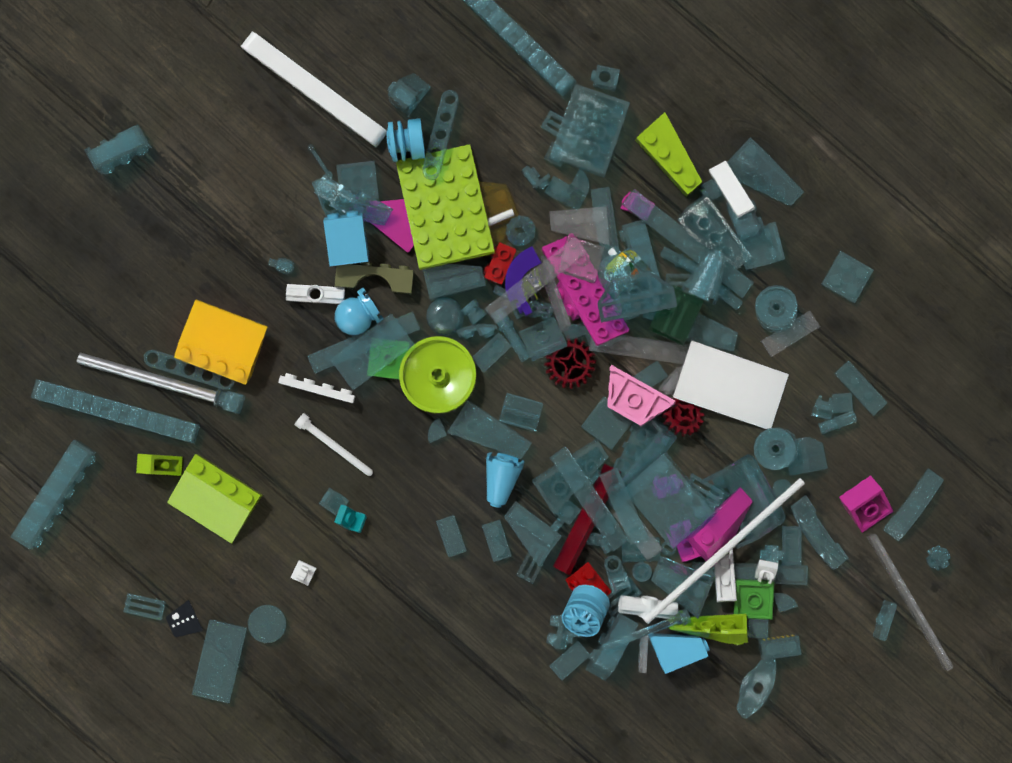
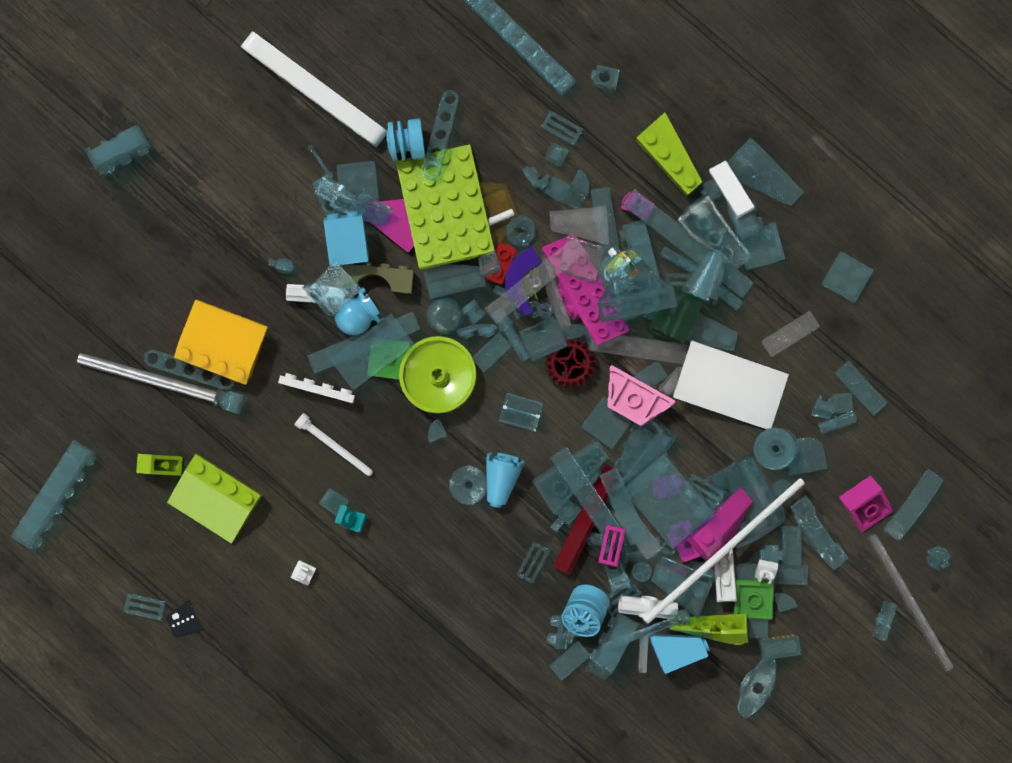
clear light blue beam [31,379,200,443] -> none
clear light blue tile [192,619,247,703] -> none
clear light blue tile [248,604,287,643] -> none
clear light blue wedge [387,73,431,117] -> none
clear light blue tile [436,515,466,557] -> none
clear light blue wing [447,400,532,459] -> none
clear light blue plate [482,520,511,562] -> none
clear light blue wedge [504,501,562,567] -> none
clear light blue slope [550,84,630,178] -> none
red bracket [565,562,611,596] -> none
dark red gear [662,398,704,437] -> none
clear light blue wheel [755,285,798,333] -> none
none -> clear light blue bracket [302,262,361,316]
none -> clear light blue dish [449,466,487,504]
none -> clear light blue tile [478,251,501,277]
none -> dark pink tile [599,524,626,567]

